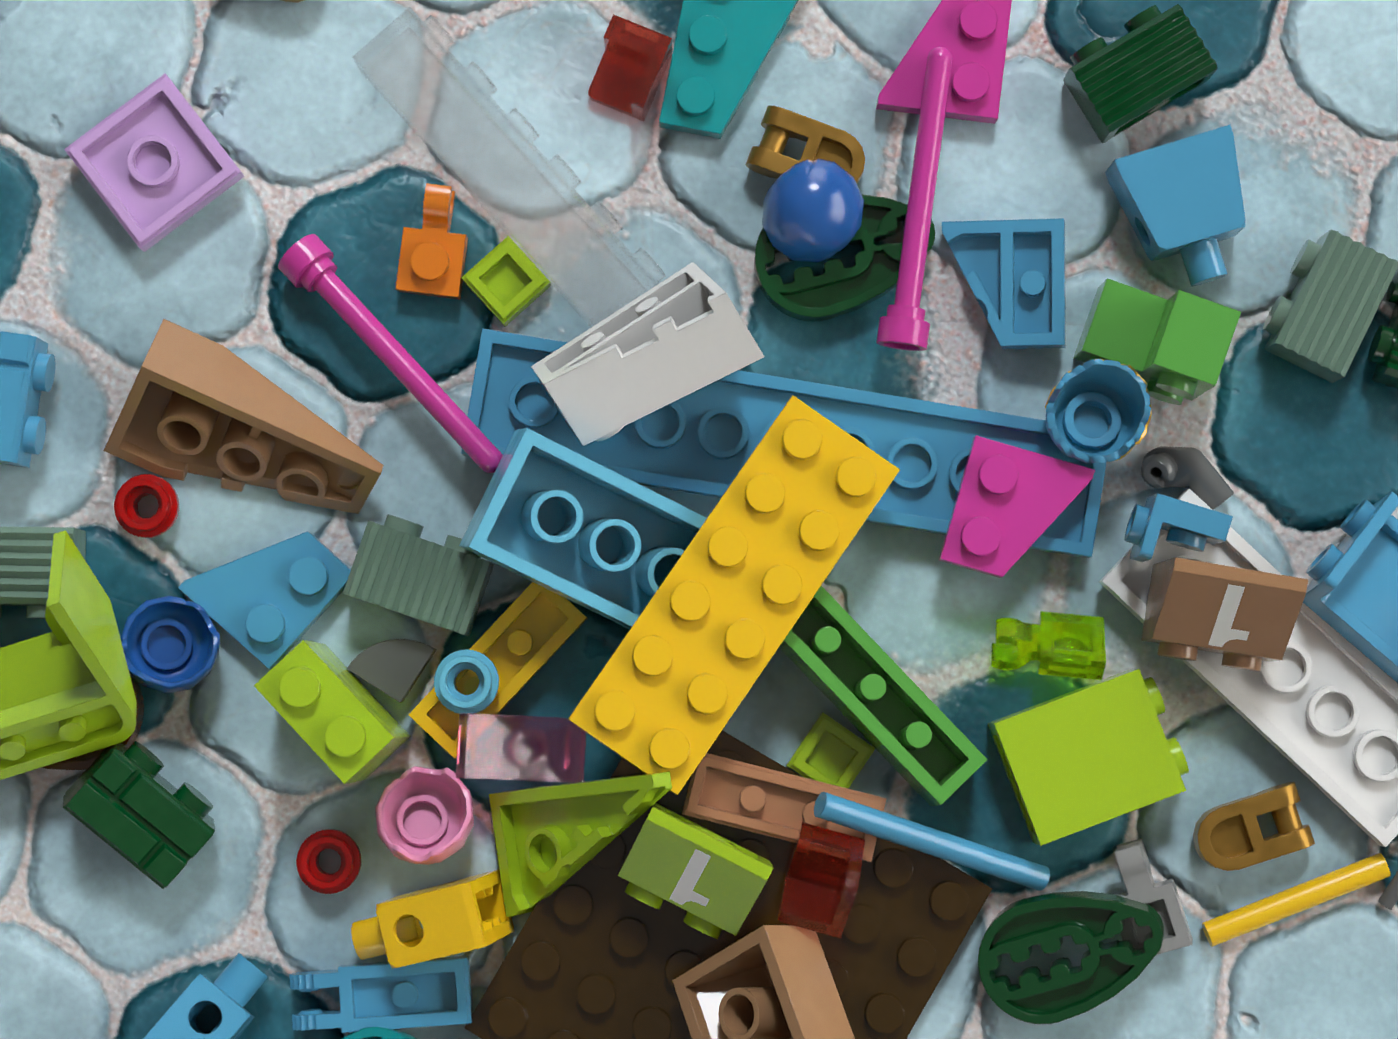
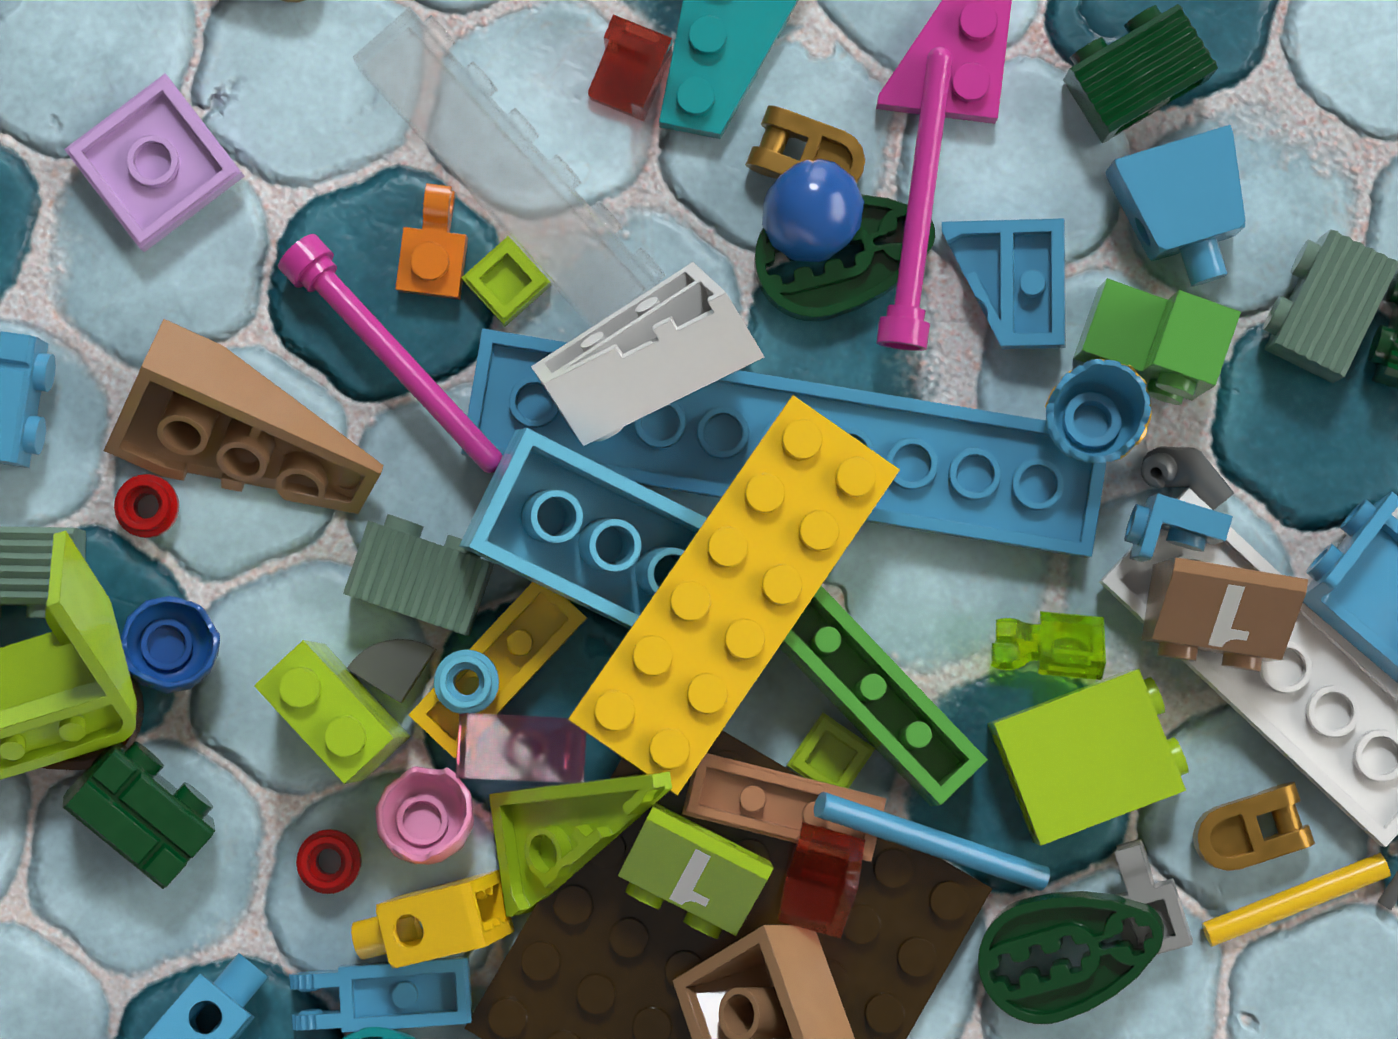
dark azure wing [178,531,351,669] -> none
dark pink wing [939,435,1095,578] -> none

